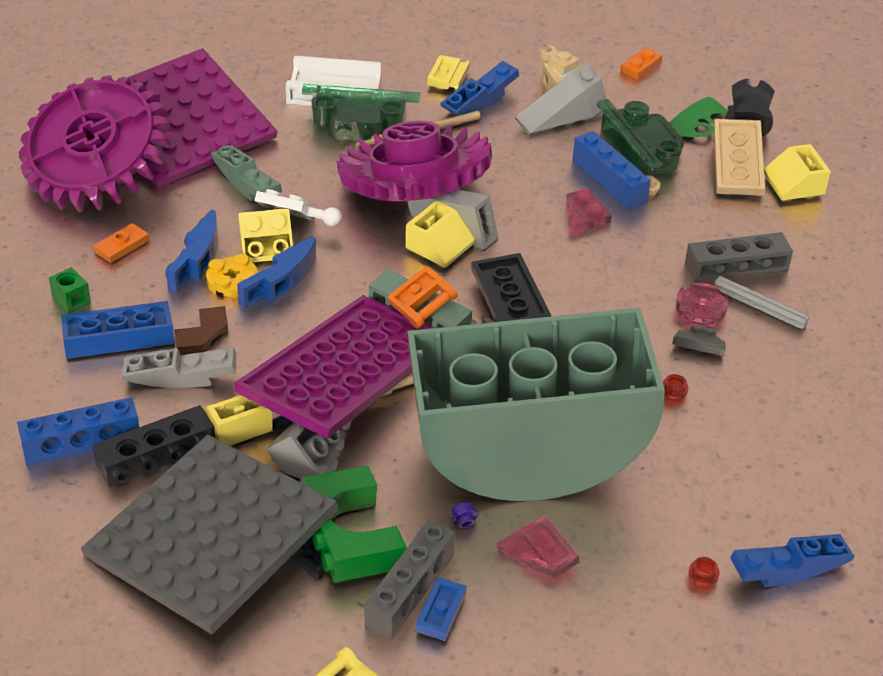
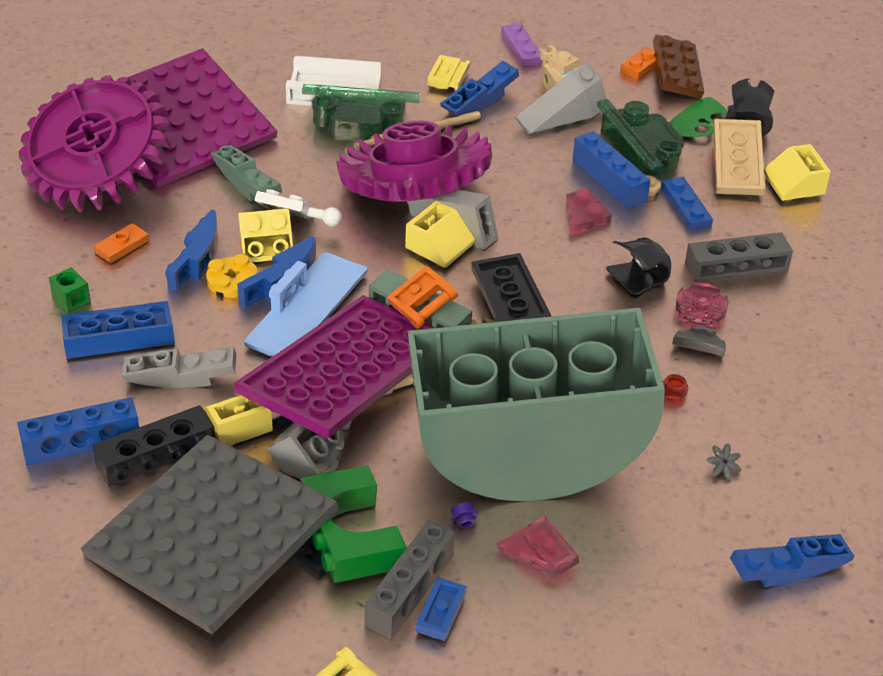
reddish brown tile [174,306,228,354] -> none
clear red plate [688,557,720,586] -> none
light grey axle [714,276,809,329] -> none
none -> light blue bracket [244,252,367,357]
none -> medium lavender plate [501,23,543,67]
none -> black piece [606,237,671,295]
none -> reddish brown plate [653,35,704,99]
none -> blue plate [661,177,713,231]
none -> dark grey plant [707,443,741,480]

